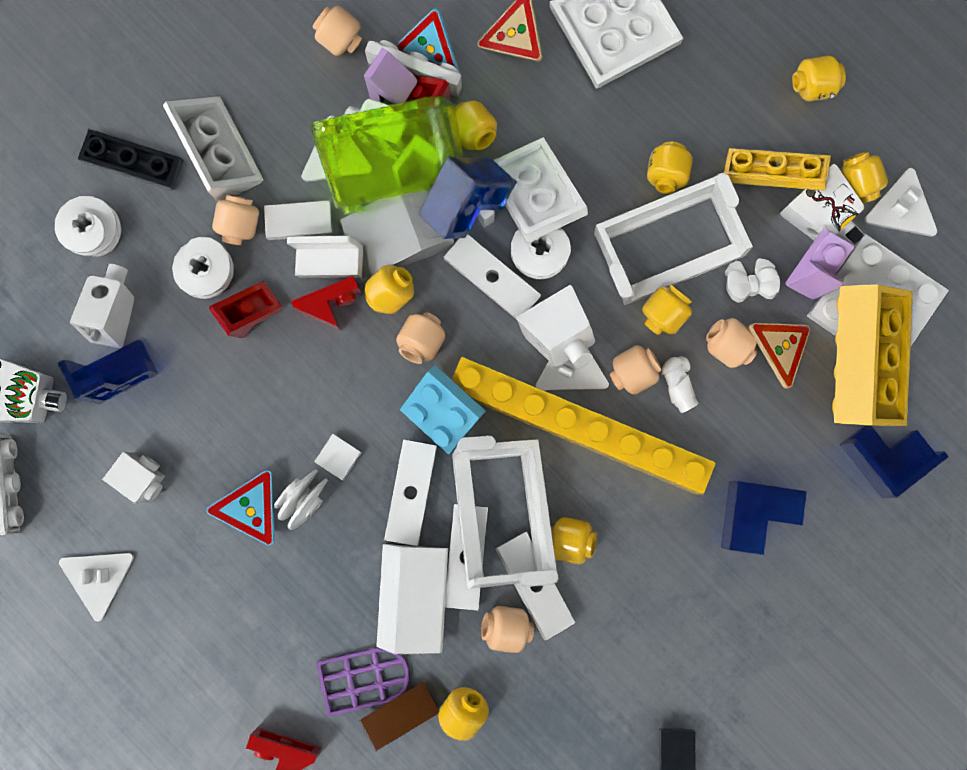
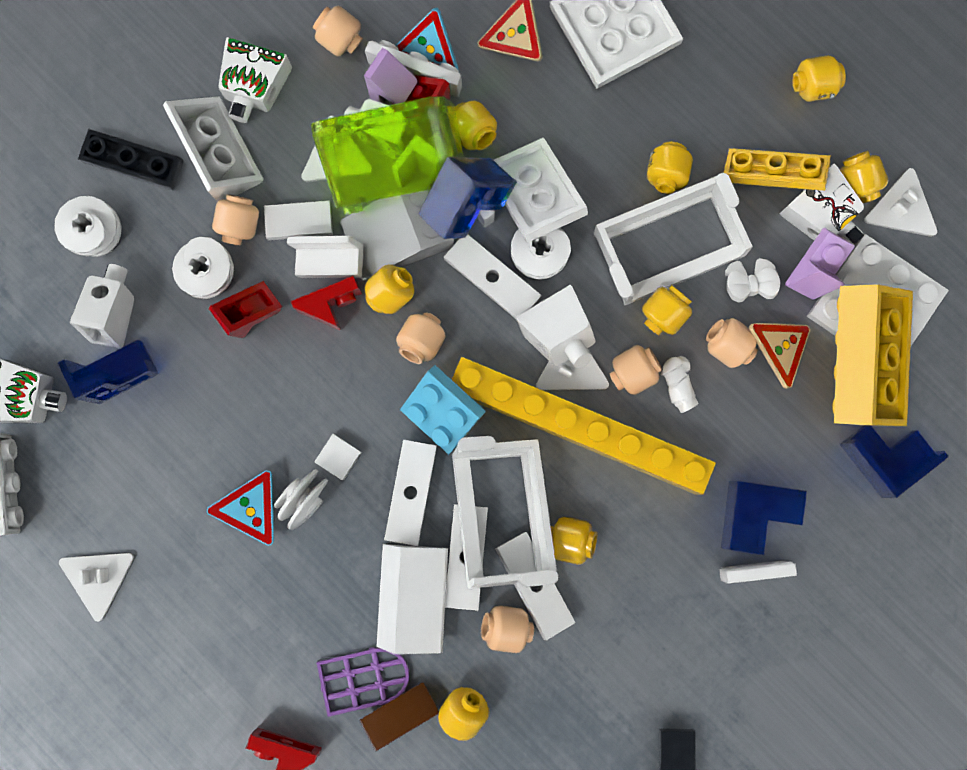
white brick [102,452,165,504] -> none
none -> torso [219,37,292,123]
none -> white tile [719,560,797,584]

